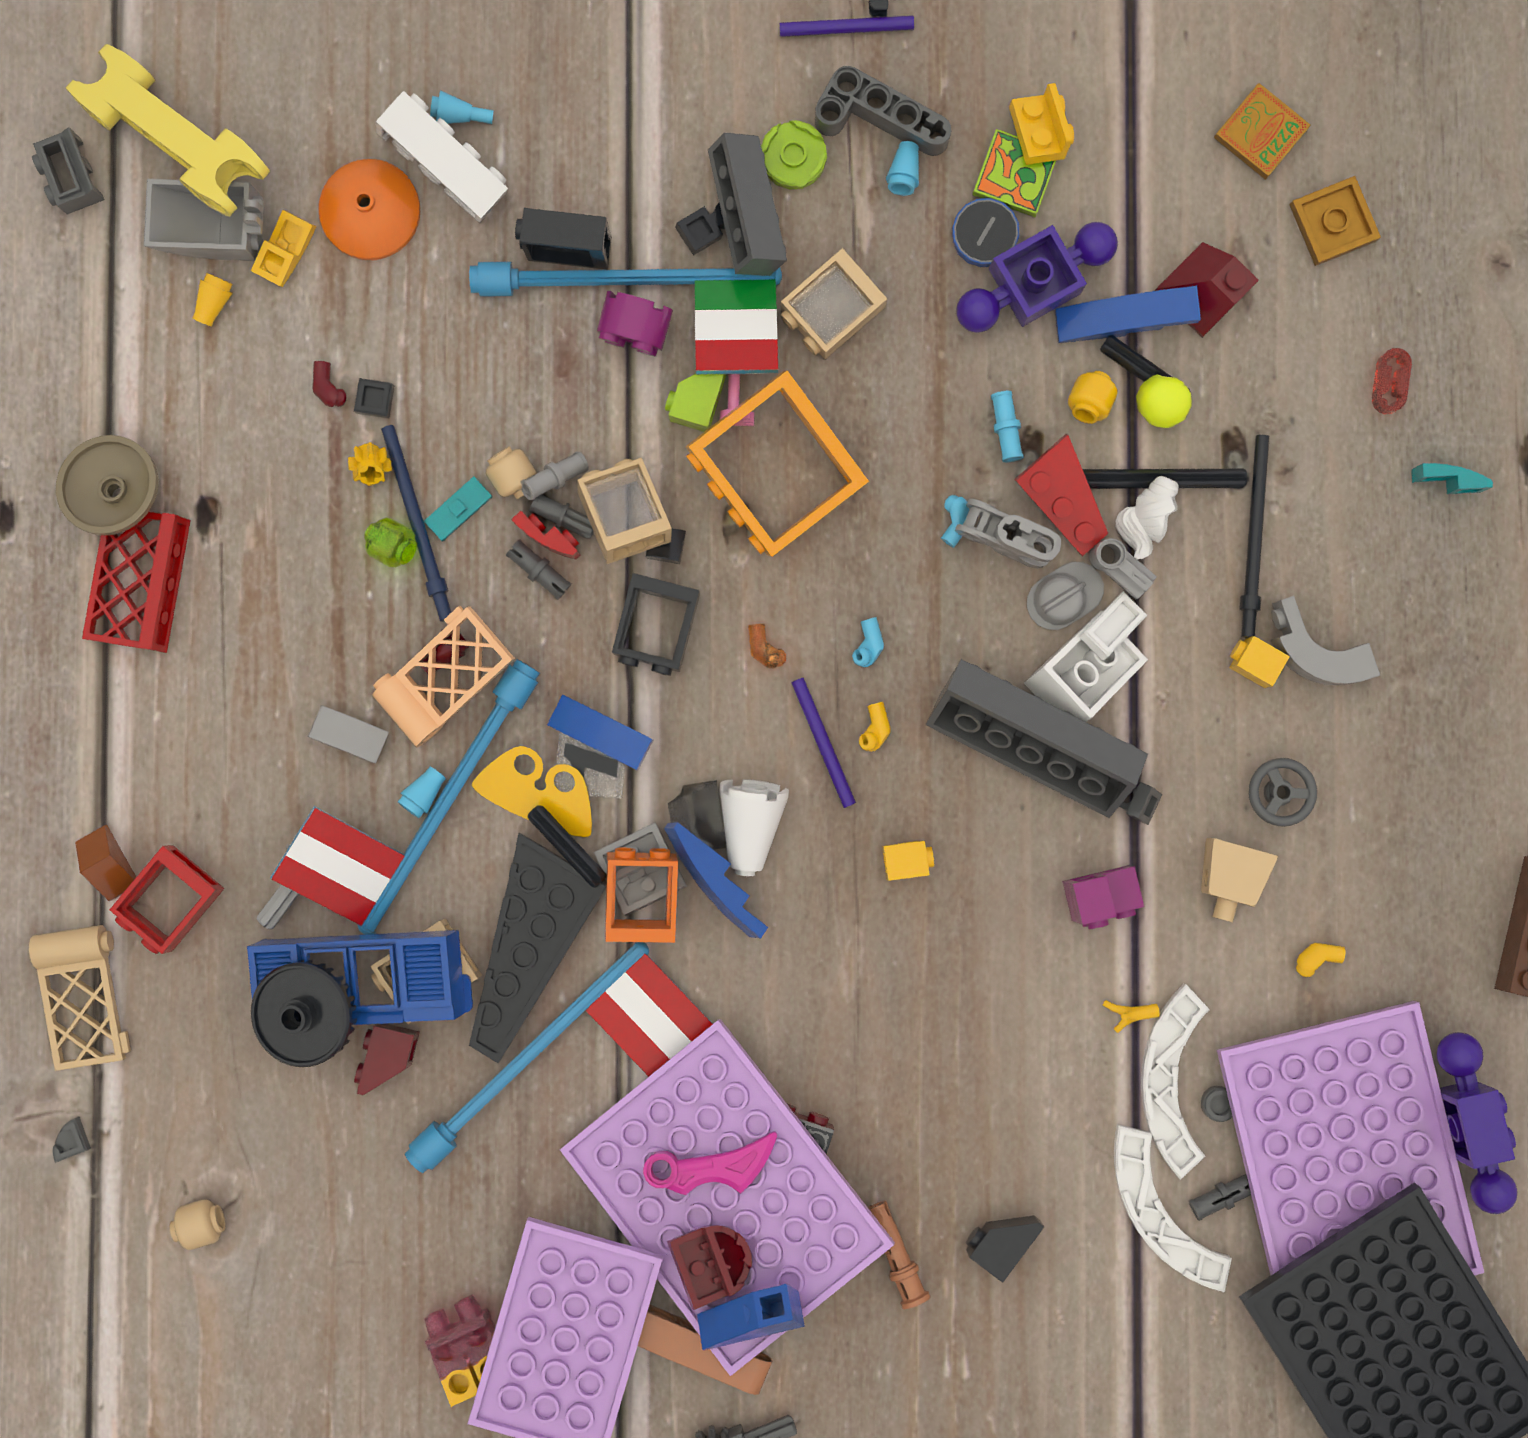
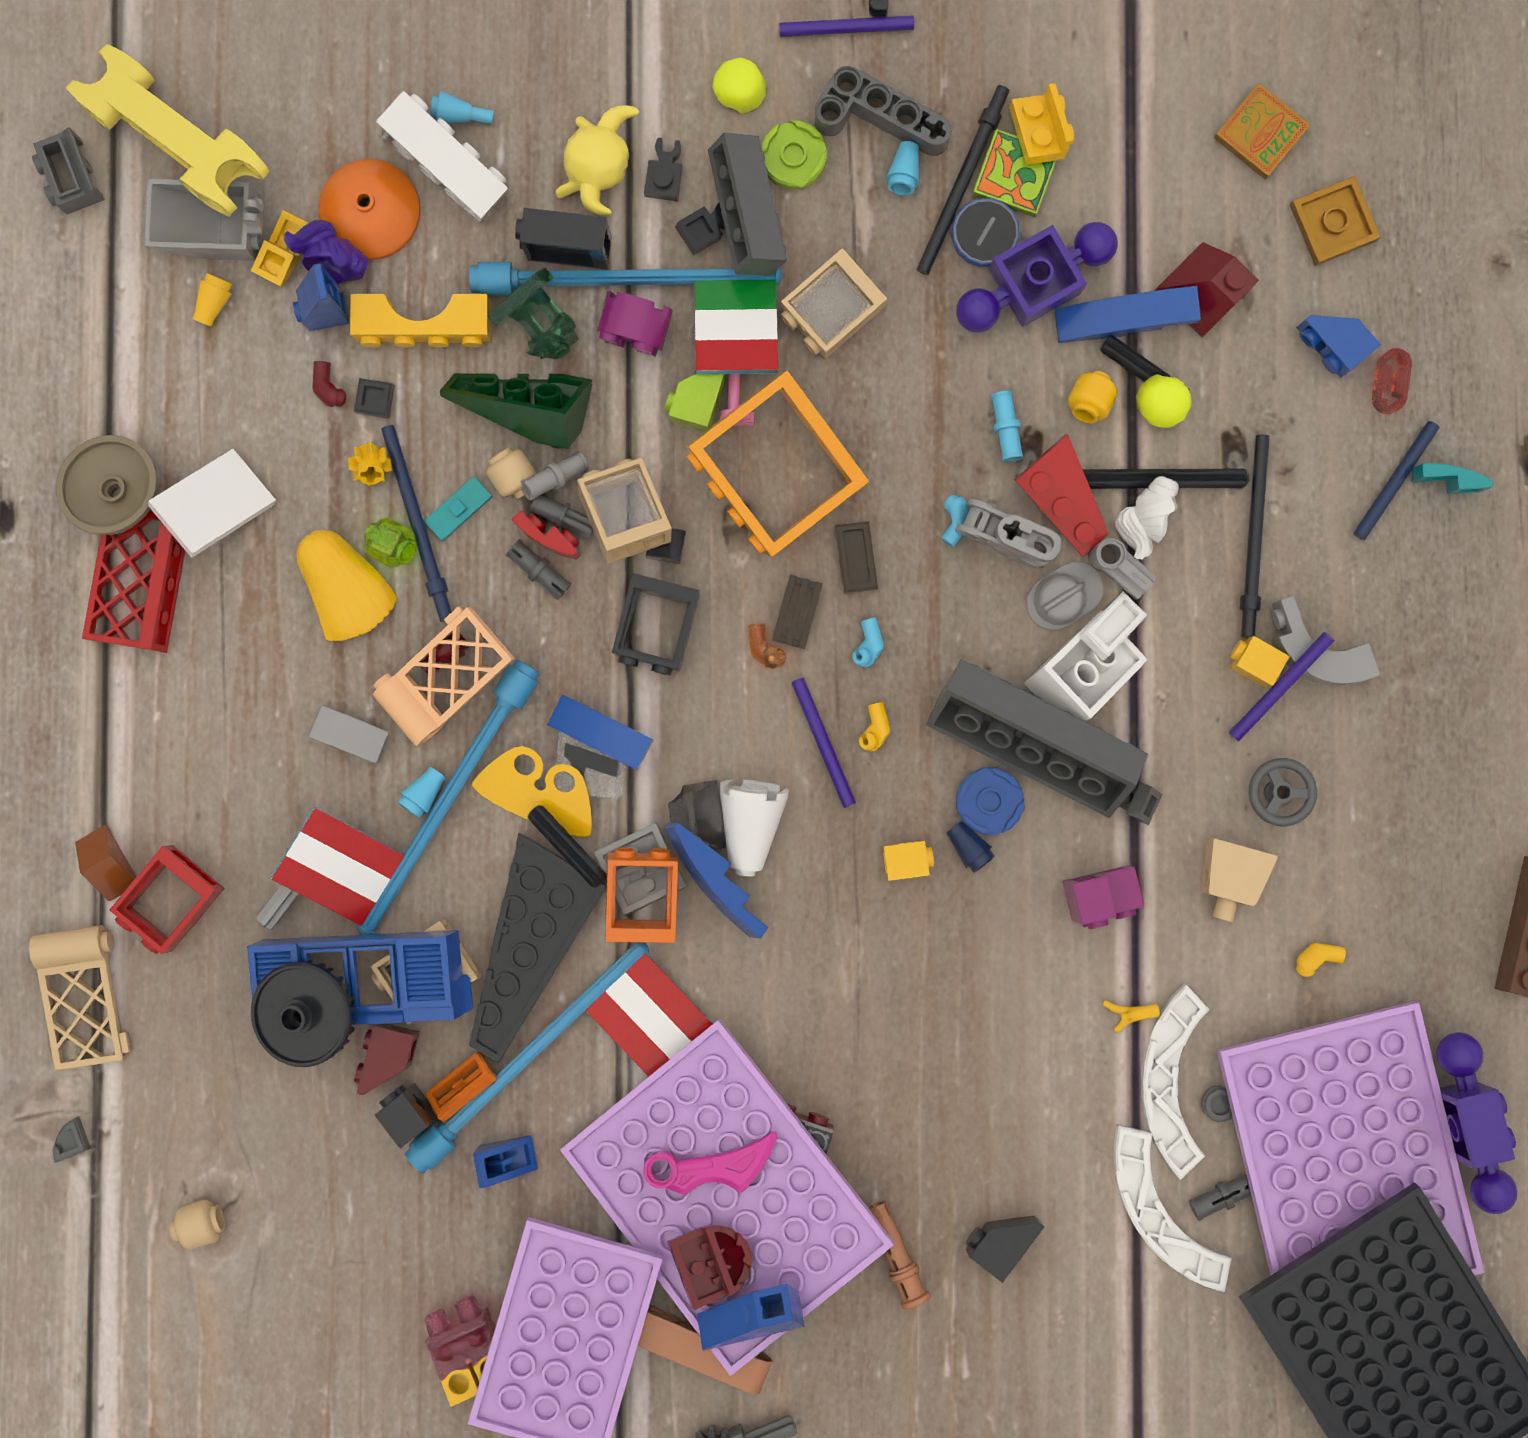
none -> white tile [148,449,276,558]
none -> dark purple hair [284,220,369,284]
none -> blue slope [293,263,349,331]
none -> yellow hair [296,529,397,641]
none -> yellow arch [350,294,492,348]
none -> black brick [375,1083,437,1148]
none -> orange tile [425,1051,498,1122]
none -> dark green wedge [440,373,592,449]
none -> blue slope [473,1135,538,1188]
none -> clear green tile [487,267,579,359]
none -> light yellow piece [556,105,639,216]
none -> black plate [644,138,683,202]
none -> neon yellow hair [712,57,767,114]
none -> dark brown tile [772,574,823,650]
none -> dark brown tile [835,521,878,594]
none -> black bar [916,85,1010,275]
none -> dark blue cone [946,821,995,873]
none -> blue tile [956,768,1024,835]
none -> dark purple bar [1229,632,1335,741]
none -> blue slope [1296,315,1381,378]
none -> dark blue bar [1353,421,1440,540]

